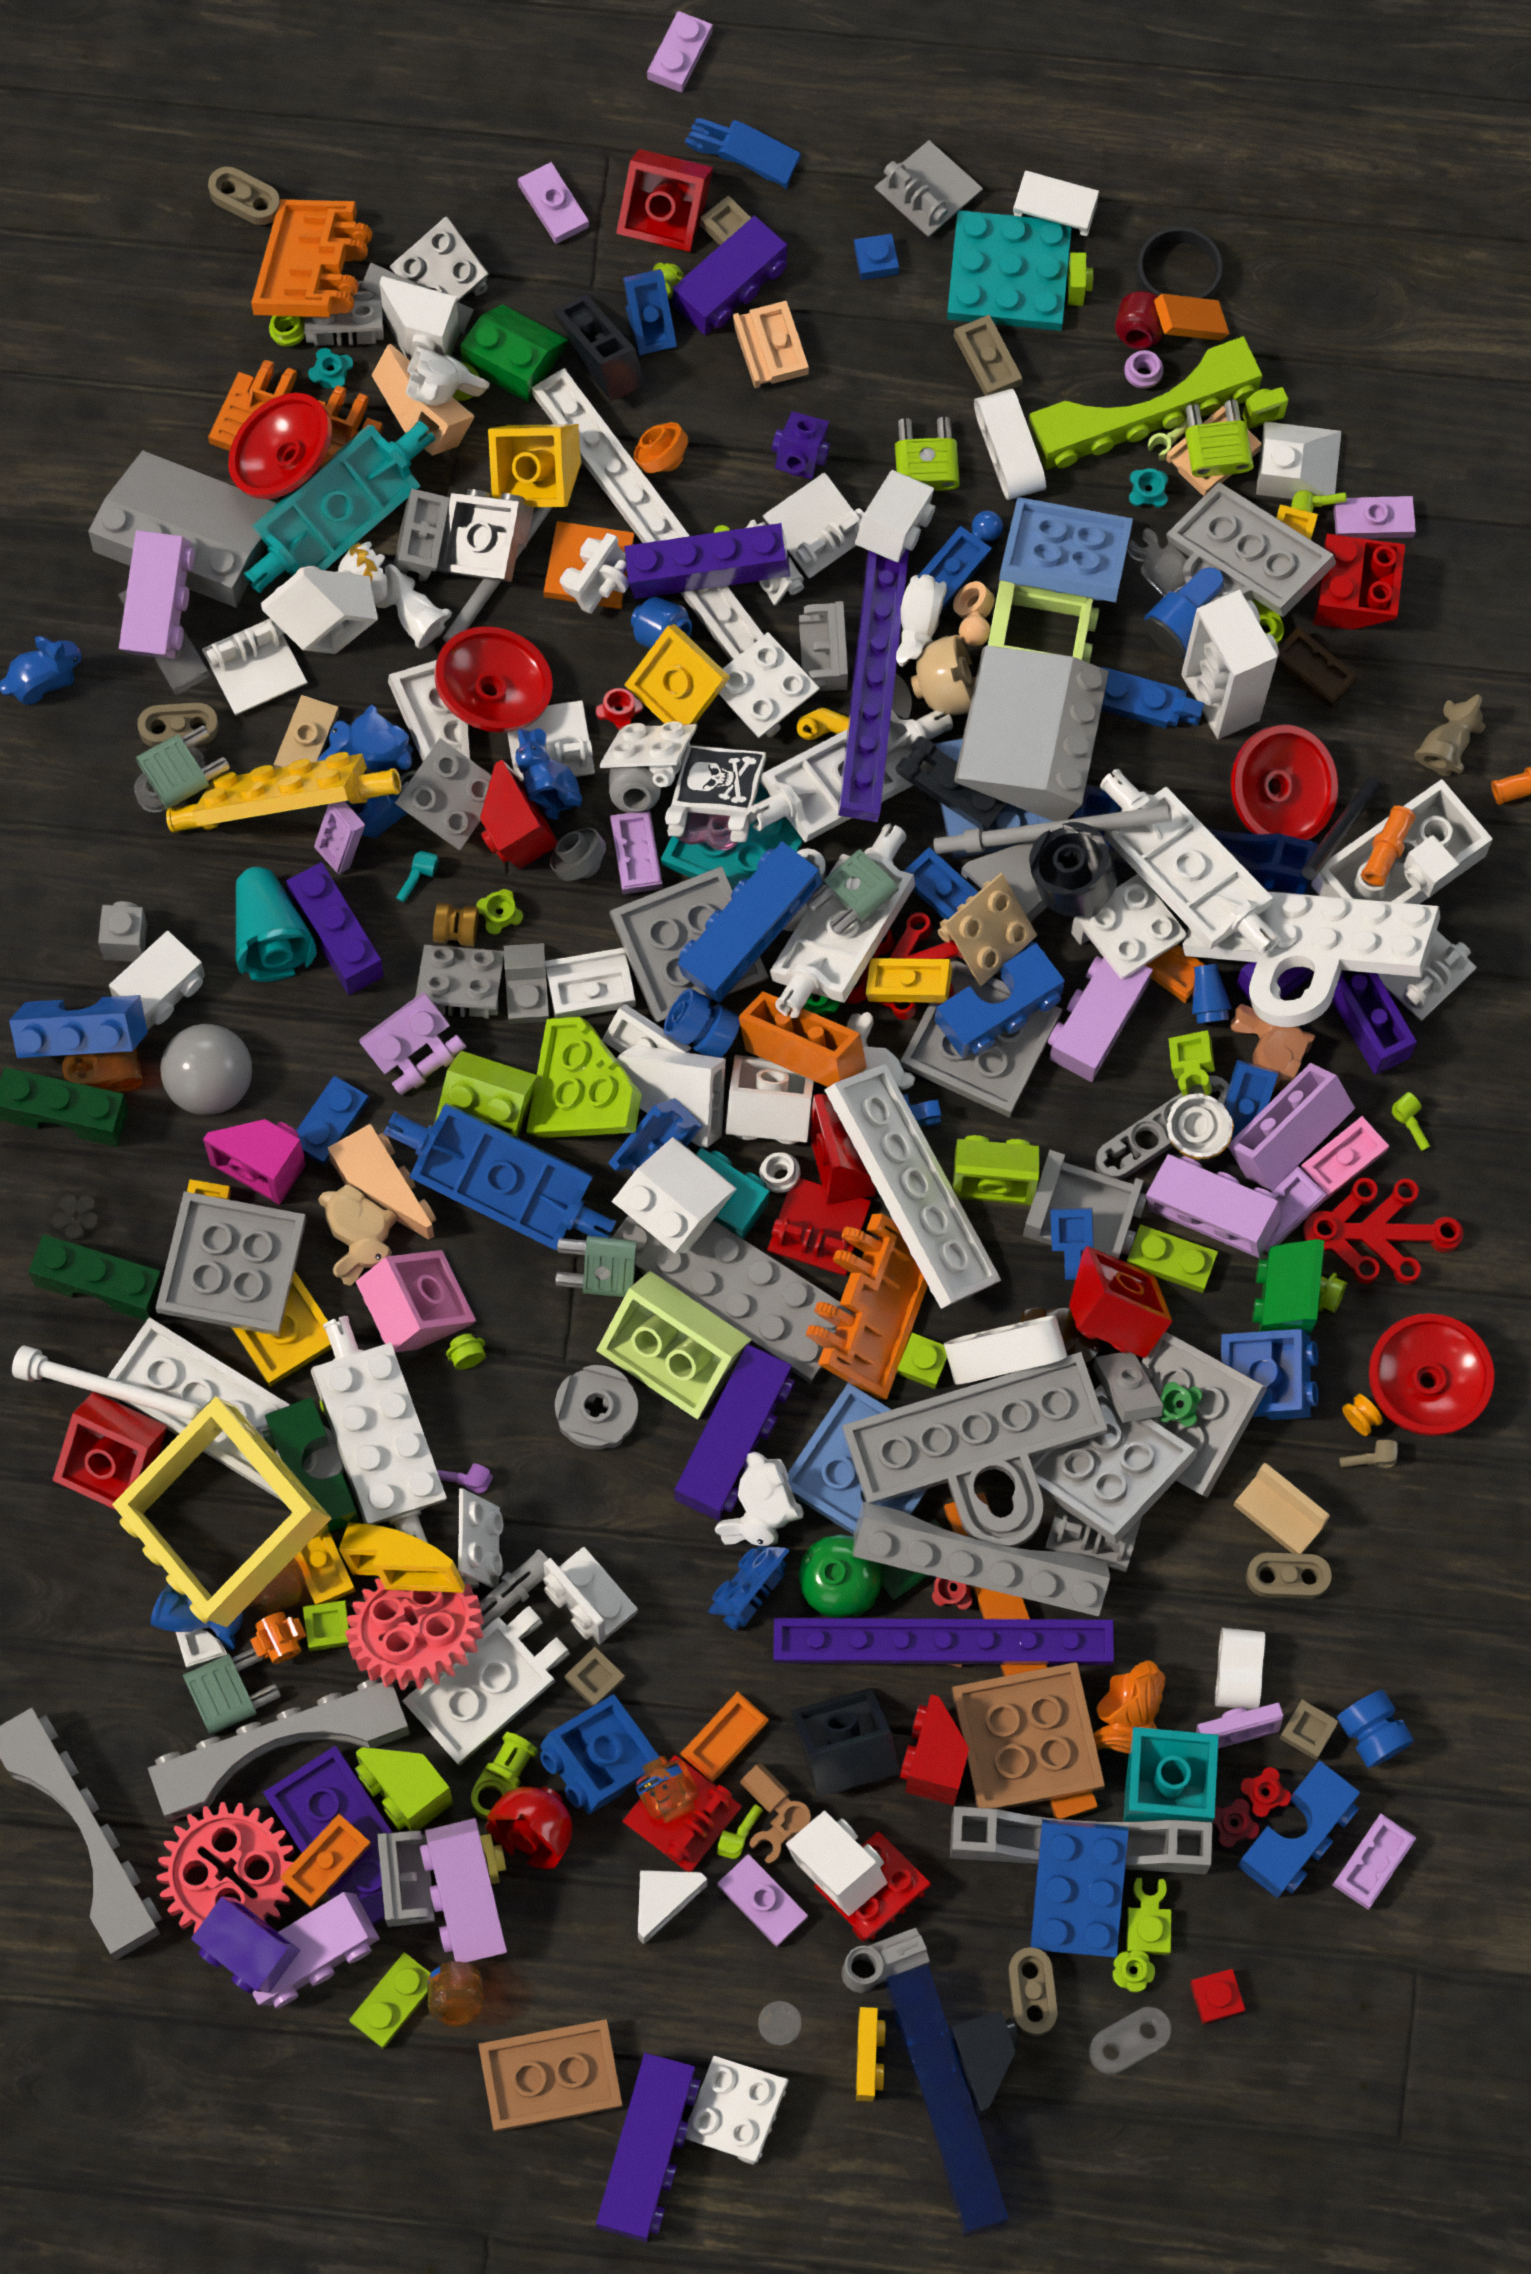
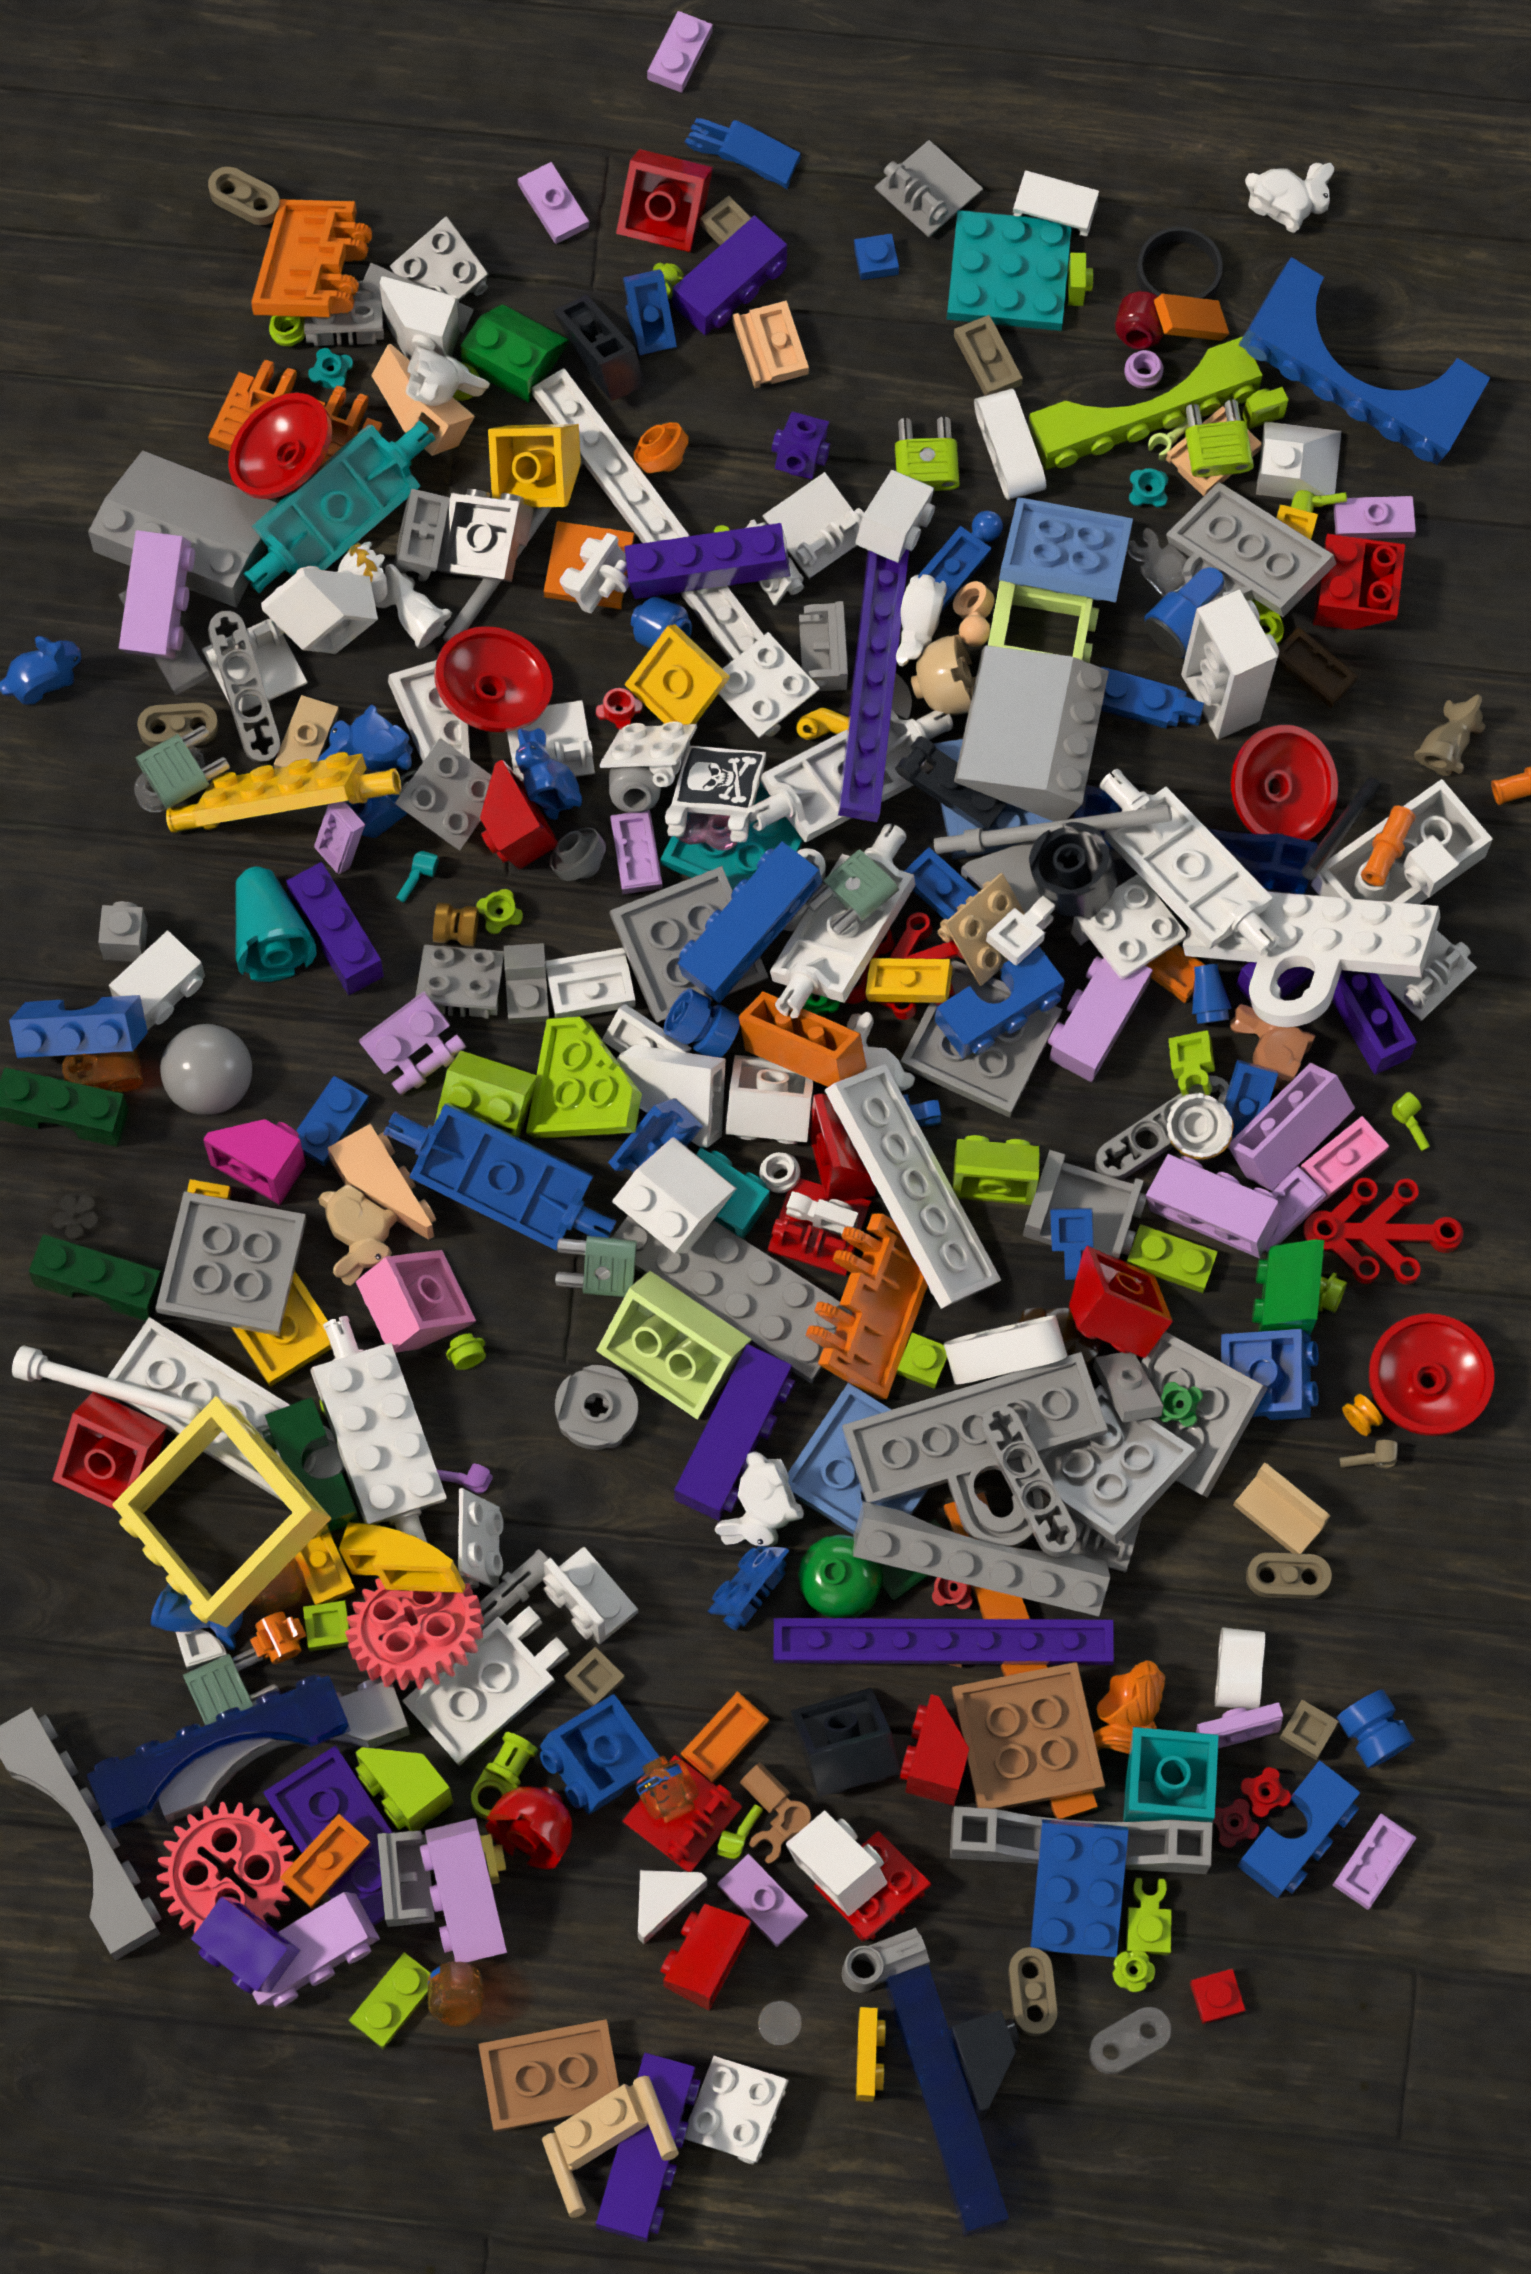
none -> clear blue arch [87,1674,351,1829]
none -> light grey beam [208,611,280,763]
none -> tan plate [542,2076,678,2218]
none -> red slope [660,1904,751,2011]
none -> white plate [786,1191,858,1236]
none -> light grey beam [981,1404,1077,1557]
none -> white plate [986,896,1055,966]
none -> blue arch [1238,257,1490,465]
none -> white animal [1245,163,1334,233]

